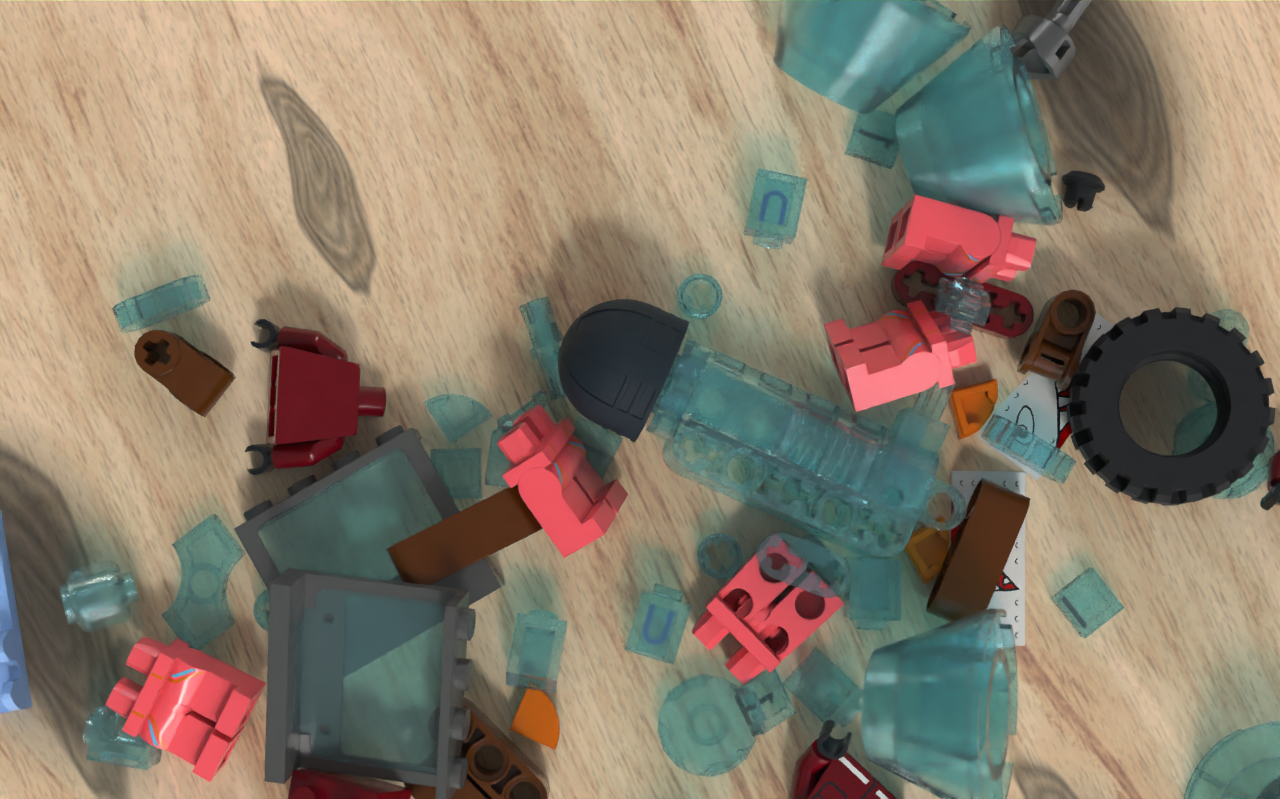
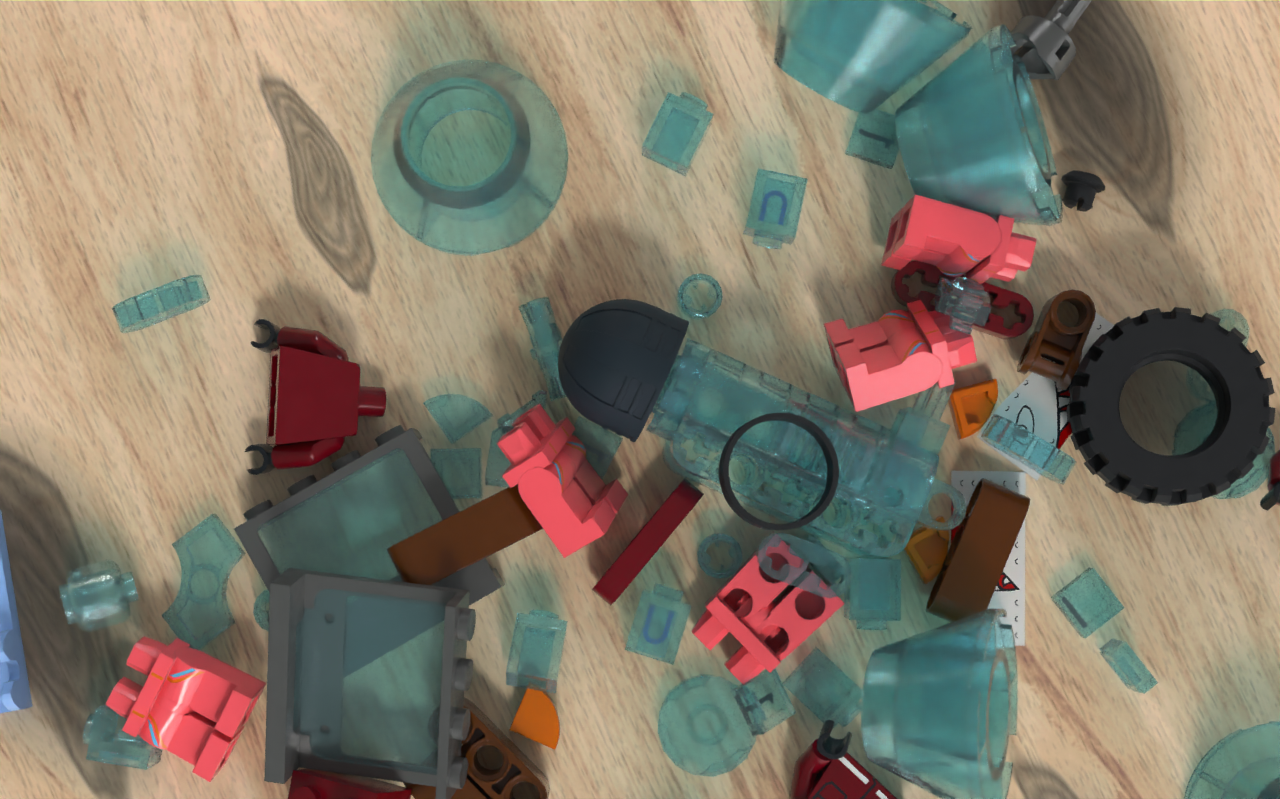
reddish brown piece [134,330,236,417] -> none
none -> clear light blue cone [371,59,568,256]
none -> dark red beam [592,478,704,606]
none -> clear light blue brick [642,92,713,177]
none -> black tyre [719,413,839,530]
none -> clear light blue tile [1100,638,1158,694]

